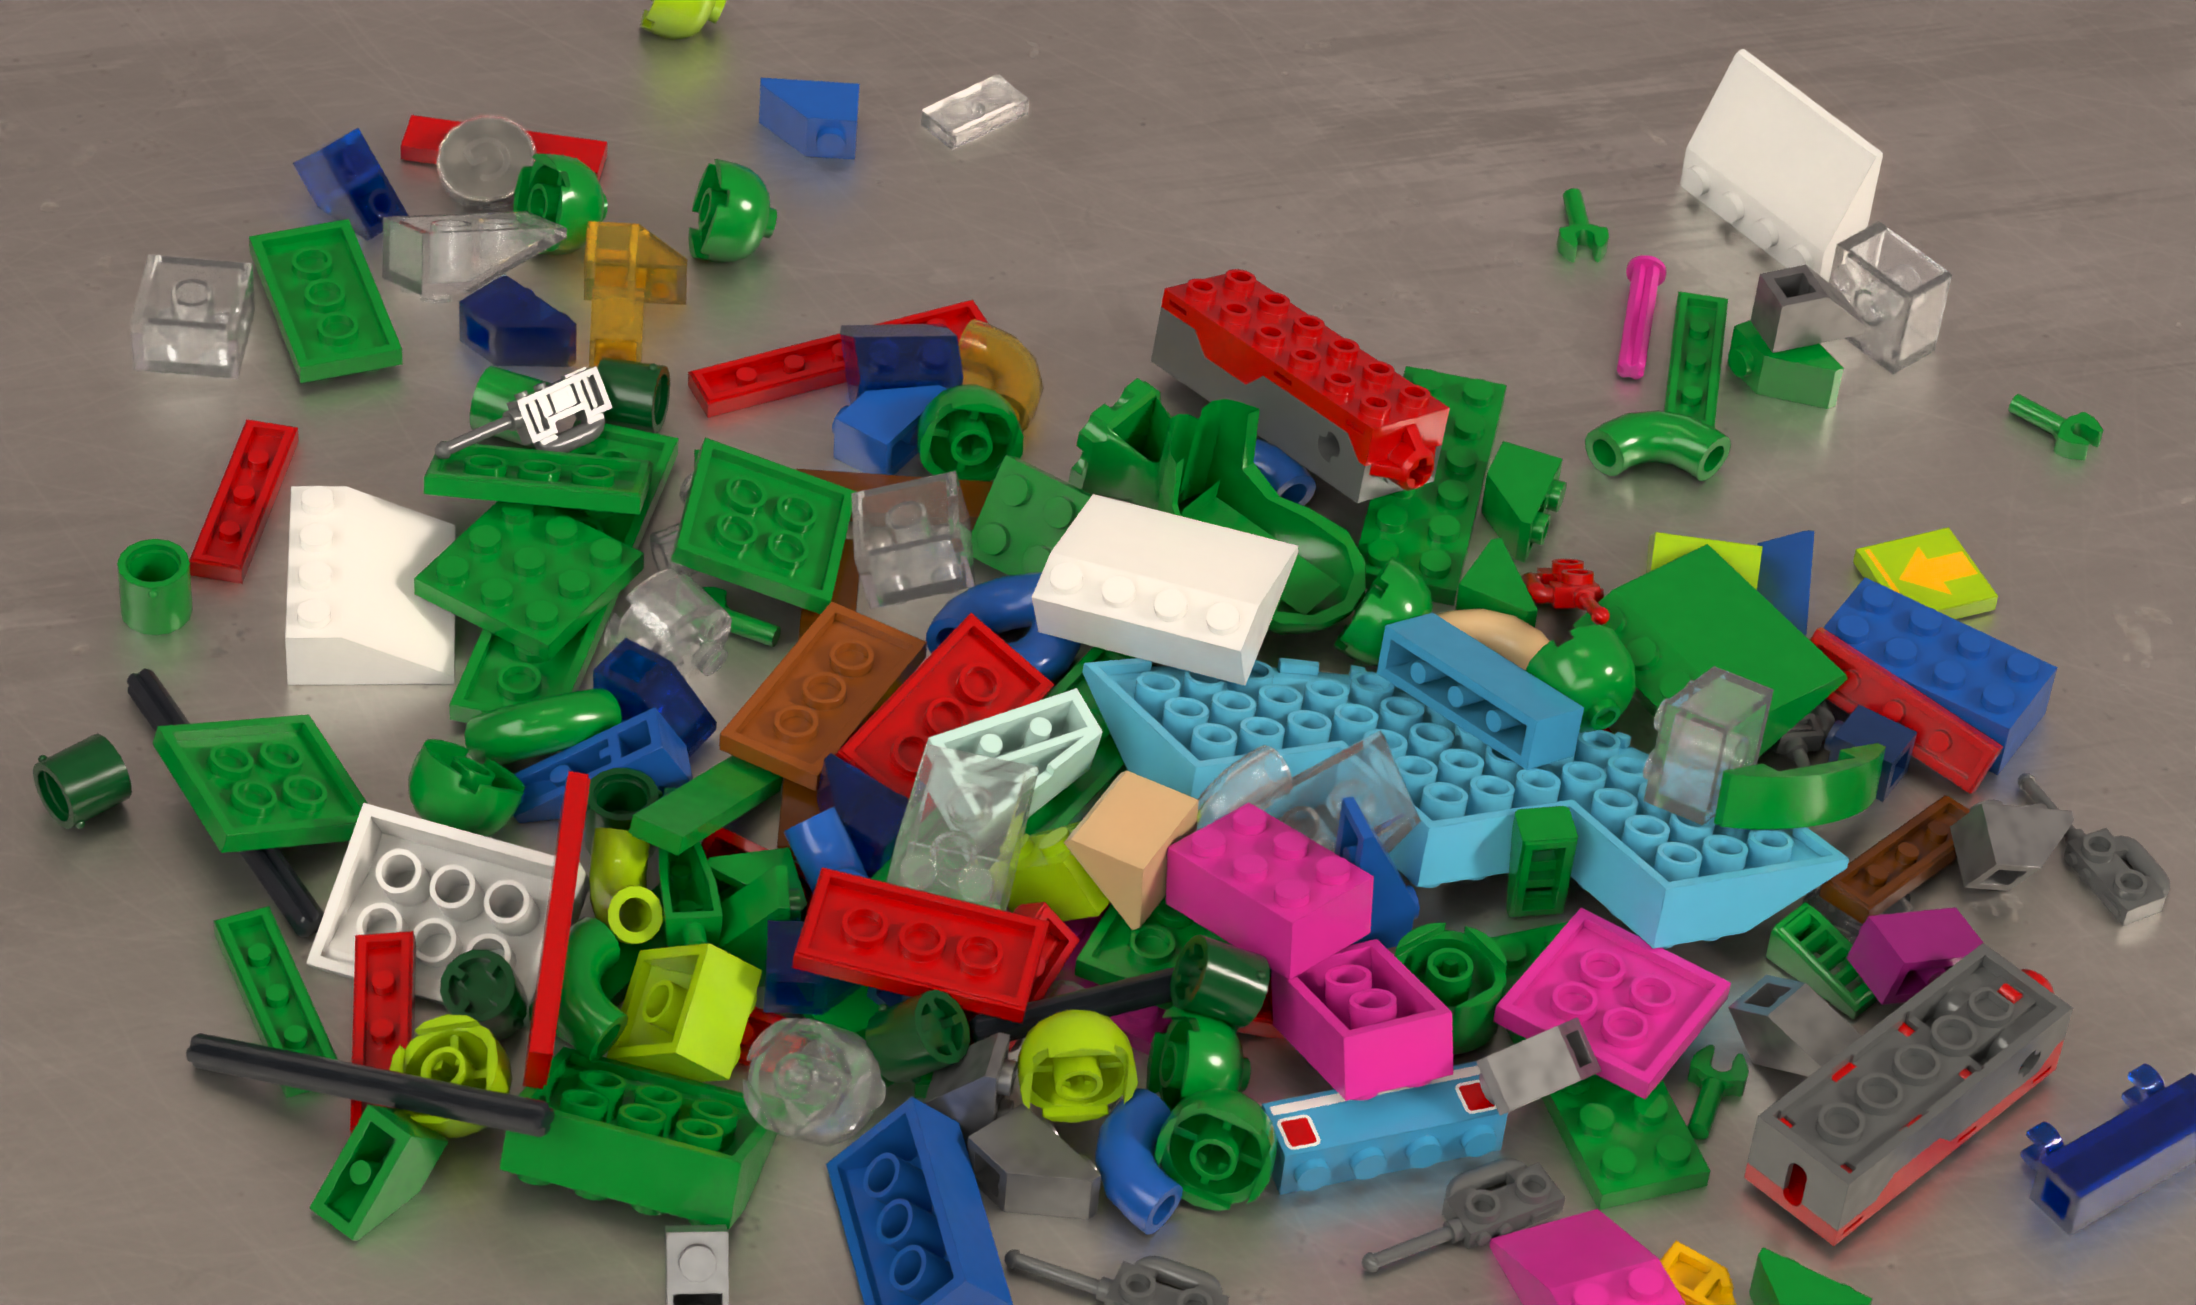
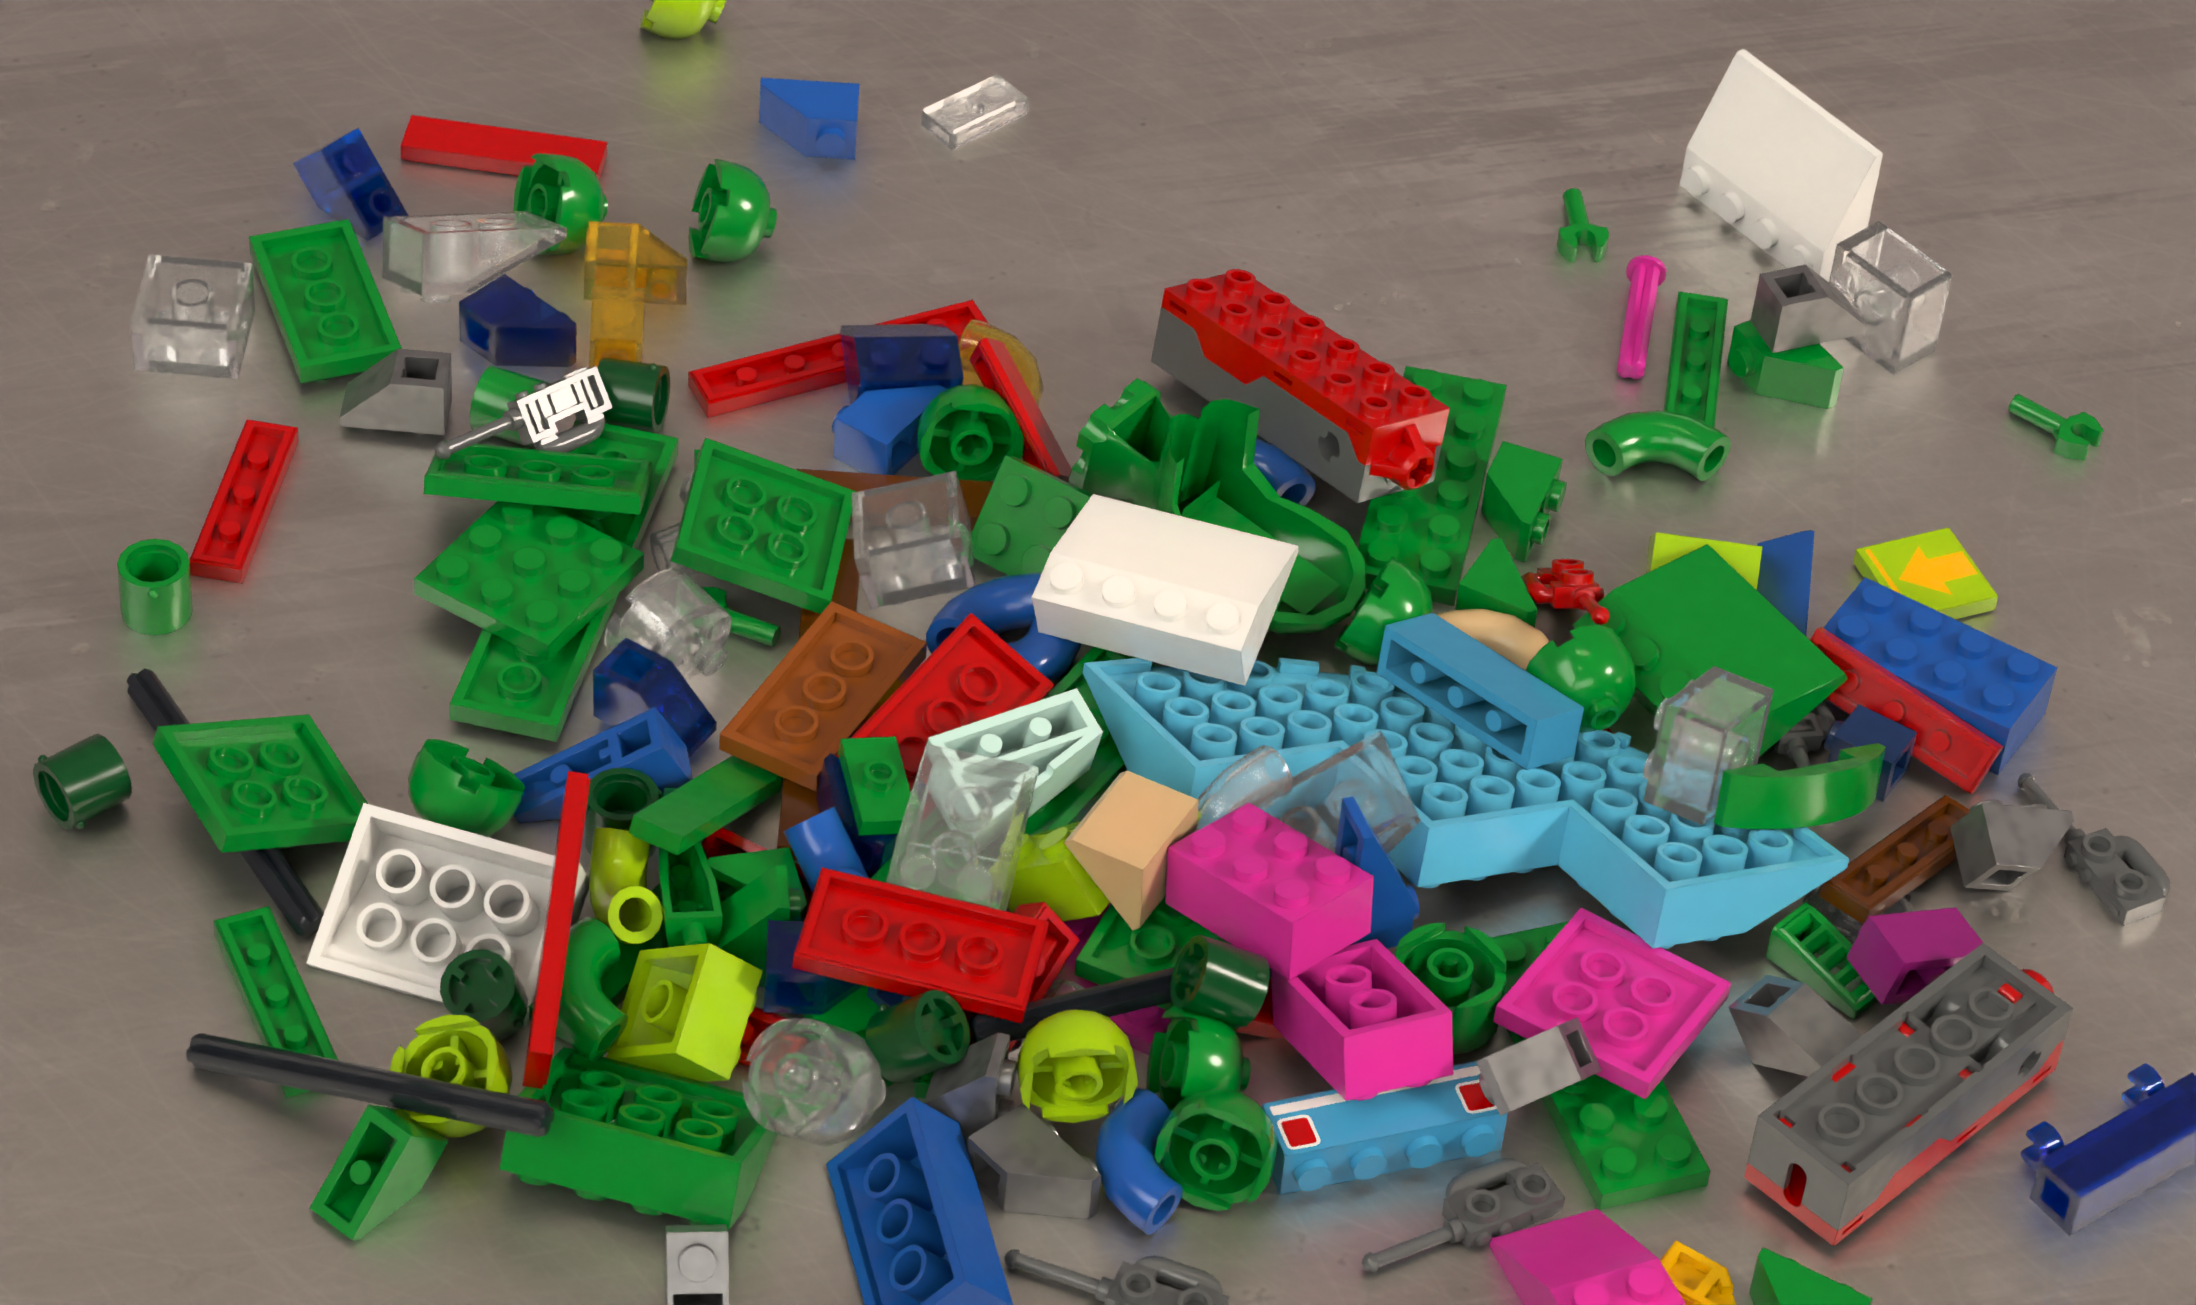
white slope [285,486,456,685] -> none
red tile [350,931,416,1134] -> none
tile [436,115,537,211] -> none
green cylinder [464,688,622,765] -> none
green slope [1506,806,1578,917] -> none
green bar [1687,1045,1749,1140] -> none
none -> flat silver slope [339,348,452,435]
none -> green plate [838,736,918,836]
none -> red slope [969,337,1071,483]

